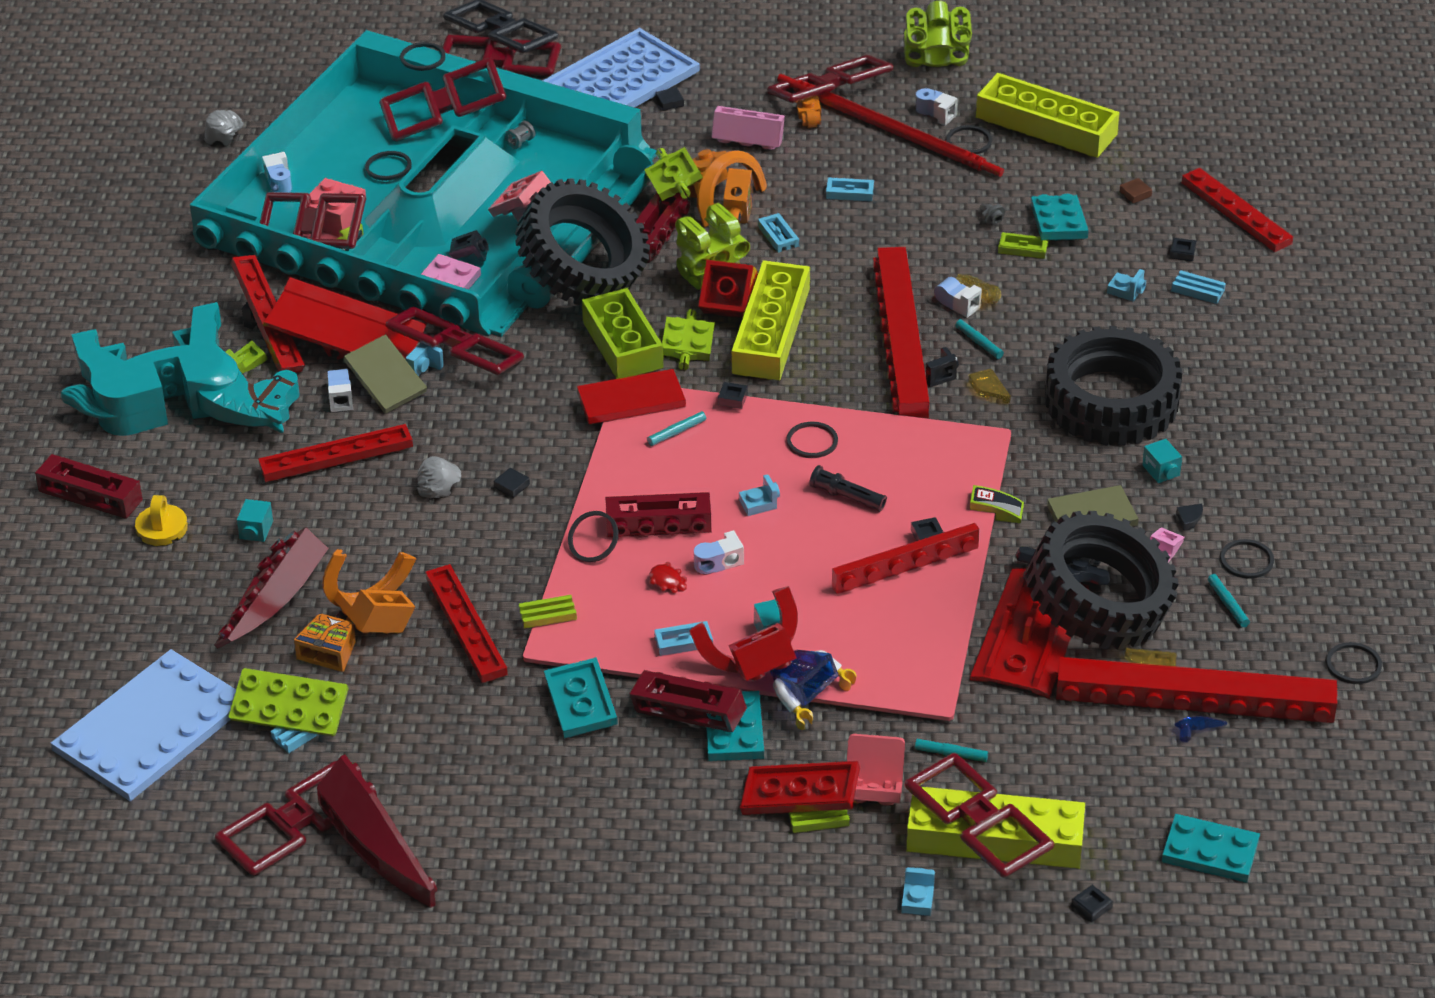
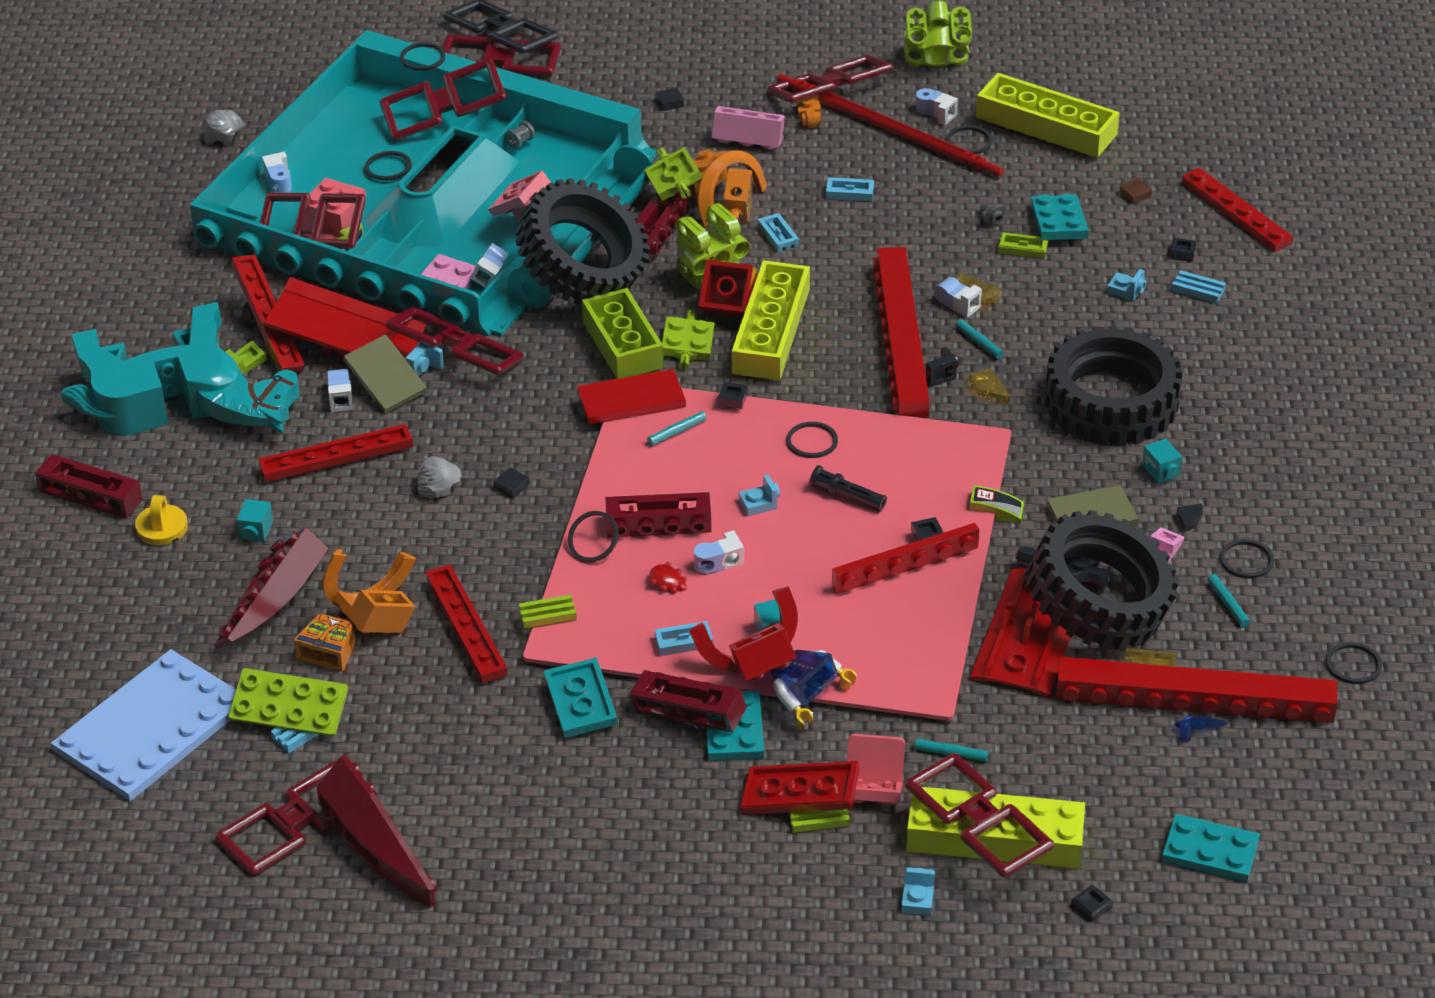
black bracket [449,230,489,262] -> none
light blue plate [543,28,700,107] -> none
none -> leg [470,243,509,288]

